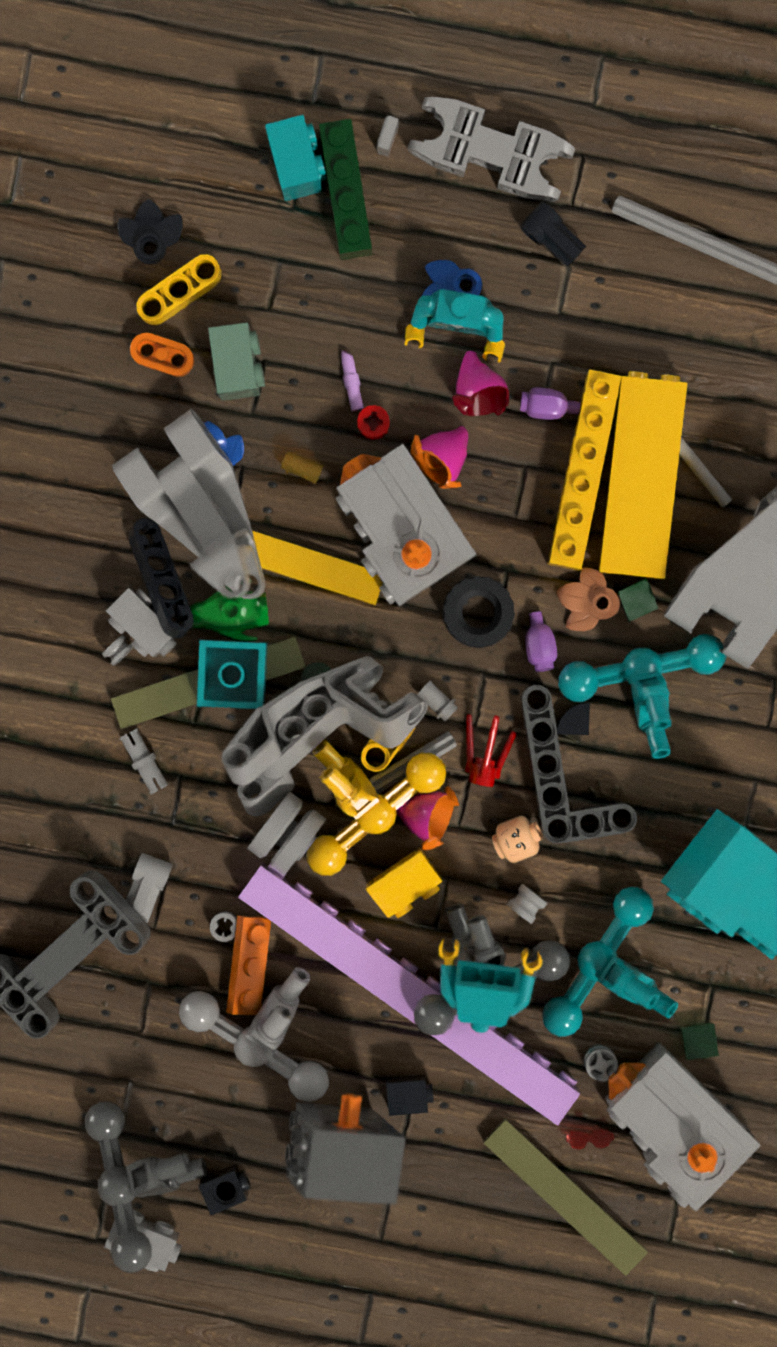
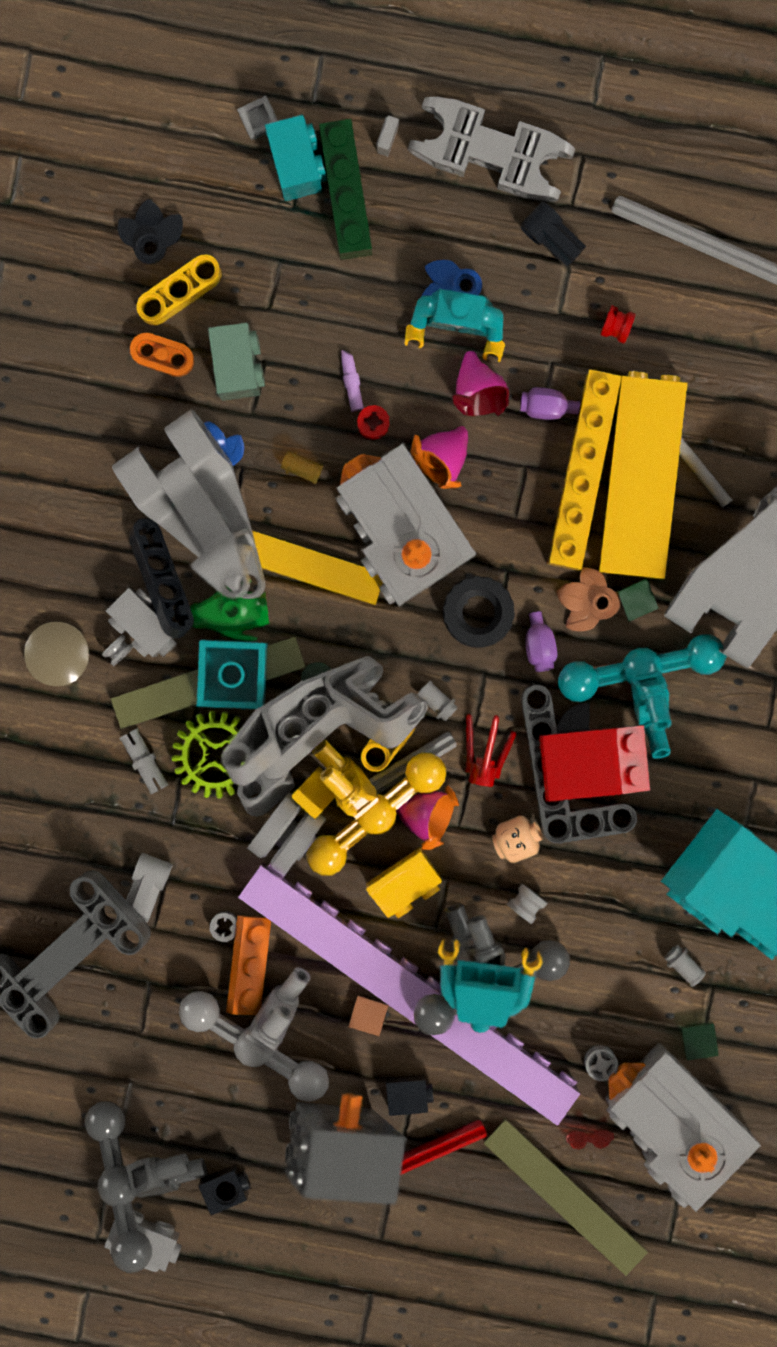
teal connector [542,887,678,1037] -> none
none -> dark tan dish [24,622,89,686]
none -> lime gear [172,711,244,799]
none -> light grey tile [237,96,278,141]
none -> yellow tile [291,767,335,819]
none -> nougat tile [348,995,389,1036]
none -> red axle [400,1120,487,1175]
none -> red slope [539,725,650,801]
none -> red wheel [600,305,636,344]
none -> light grey pin [664,945,706,987]

